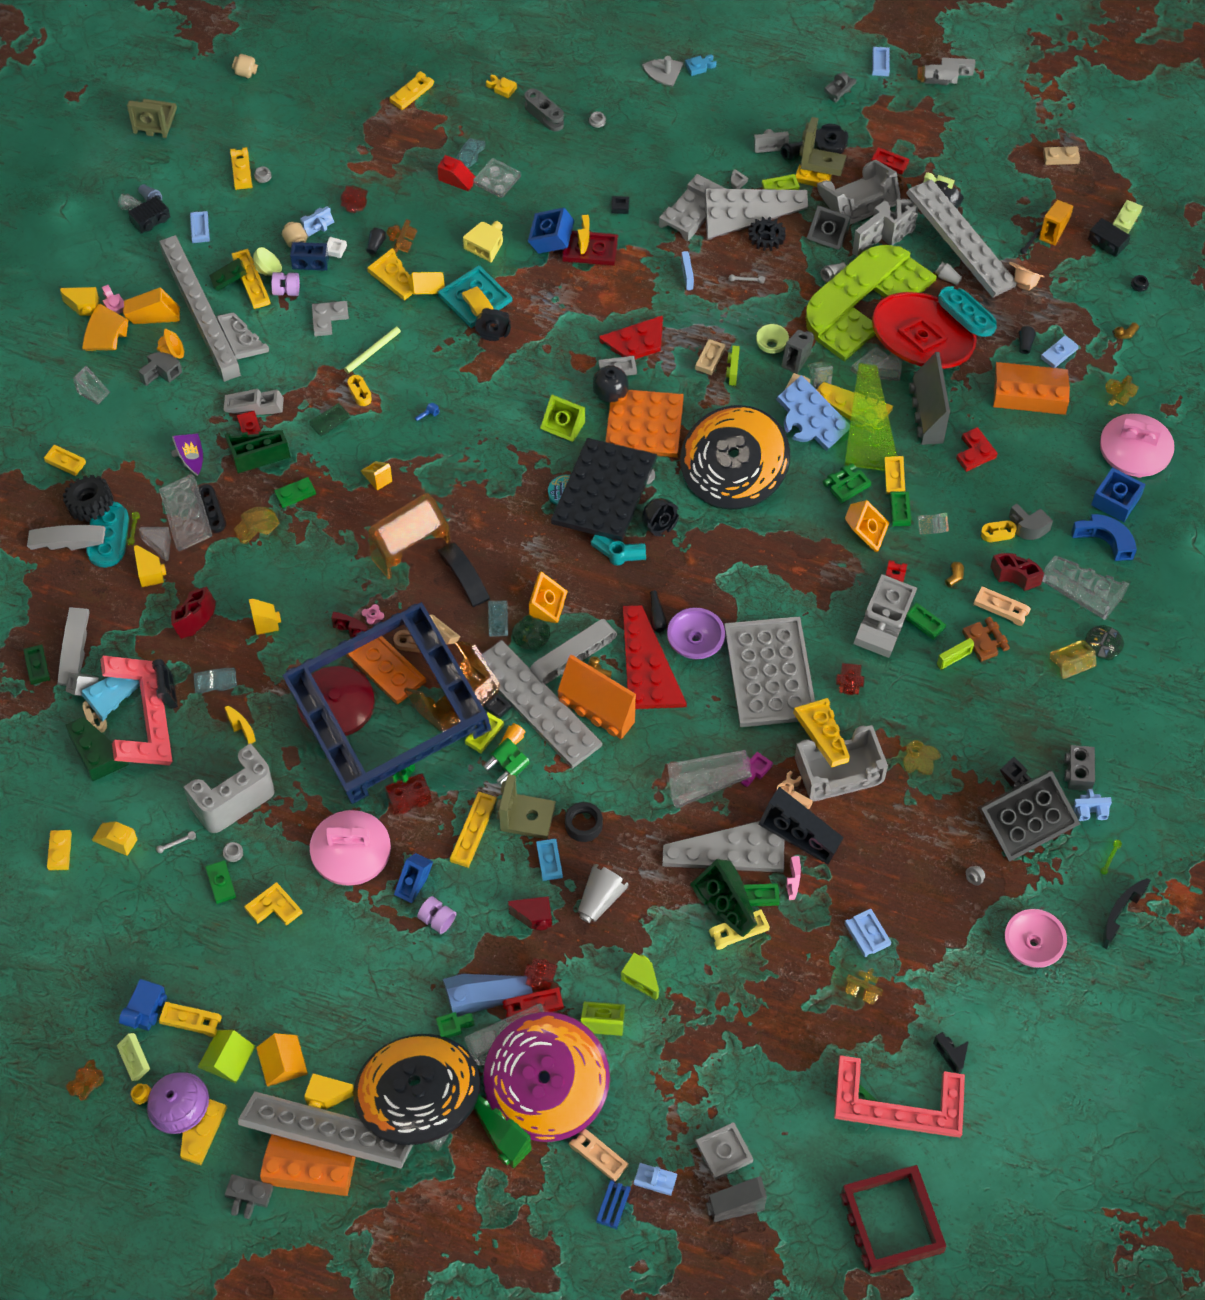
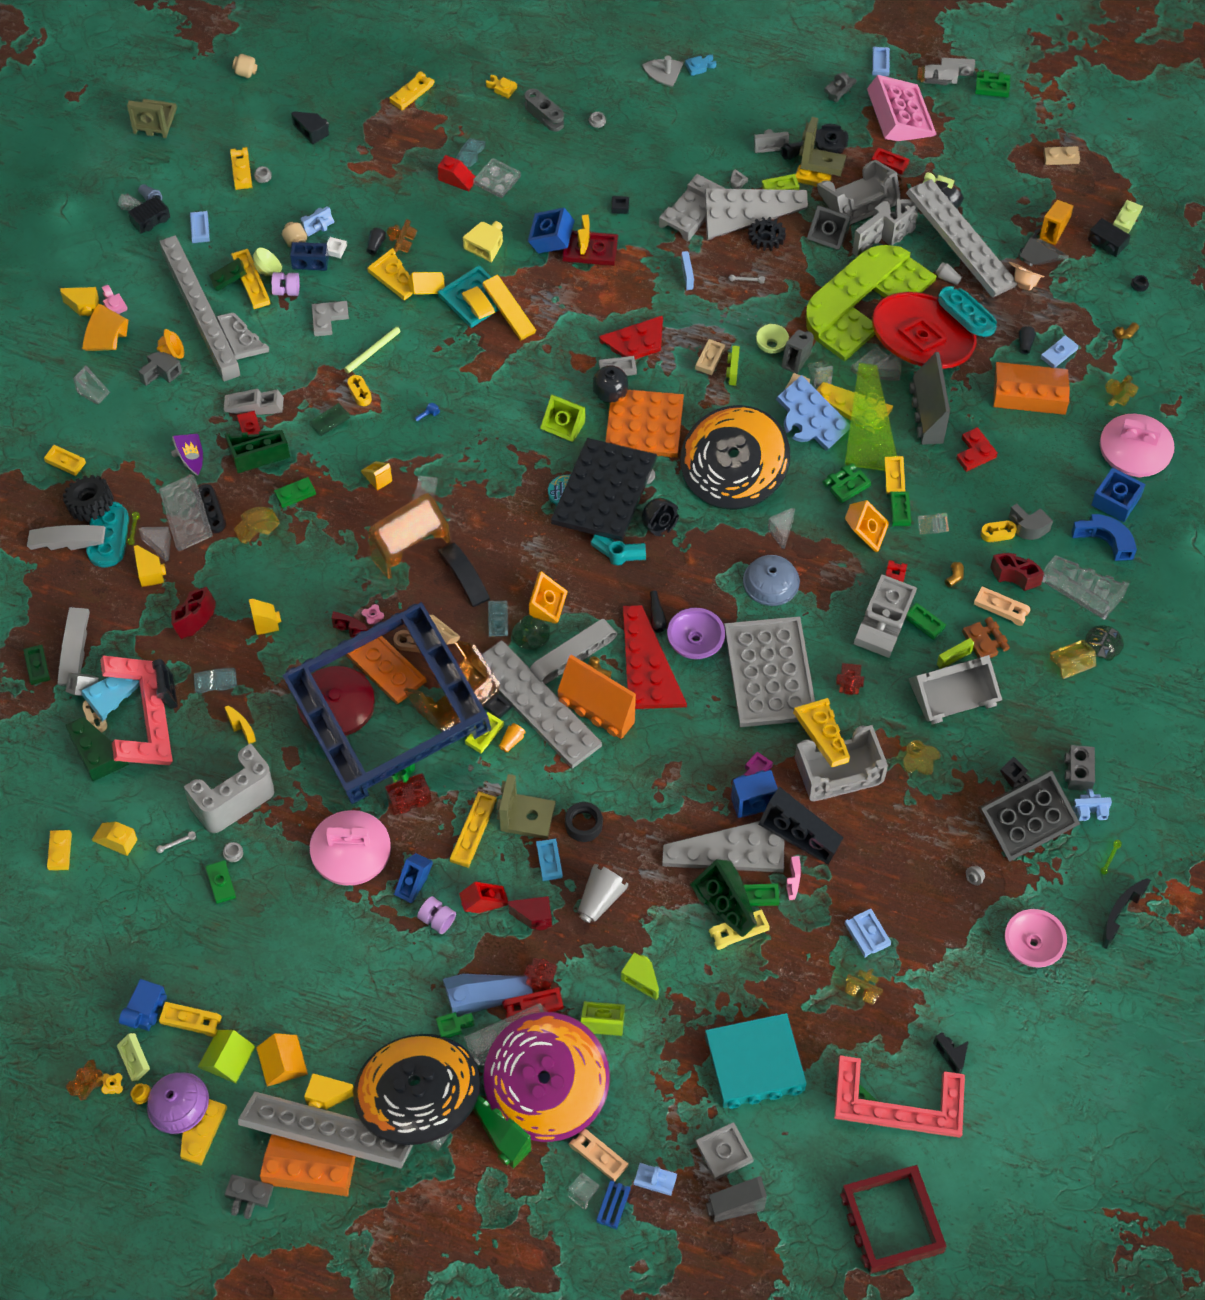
light orange slope [123,287,180,324] -> none
yellow plate [244,882,302,926] -> none
clear red brick [341,185,368,213] -> none
black plate [475,308,511,341] -> none
green piece [483,738,530,785] -> none
clear wedge [668,750,752,809] -> none
light nougat bar [777,771,813,810] -> none
light grey cone [821,262,846,282] -> none
none -> yellow plate [101,1073,123,1094]
none -> black slope [291,112,329,144]
none -> clear slope [412,476,438,512]
none -> red slope [459,882,508,913]
none -> yellow tile [482,275,536,341]
none -> clear panel [568,1172,599,1209]
none -> teal panel [705,1013,806,1109]
none -> blue brick [731,770,778,818]
none -> sand blue hat [743,555,800,606]
none -> clear slope [768,508,795,549]
none -> bright pink slope [867,75,936,141]
none -> light grey windscreen [909,655,1002,724]
none -> green plate [975,70,1011,98]
none -> dark grey slope [1020,237,1069,266]

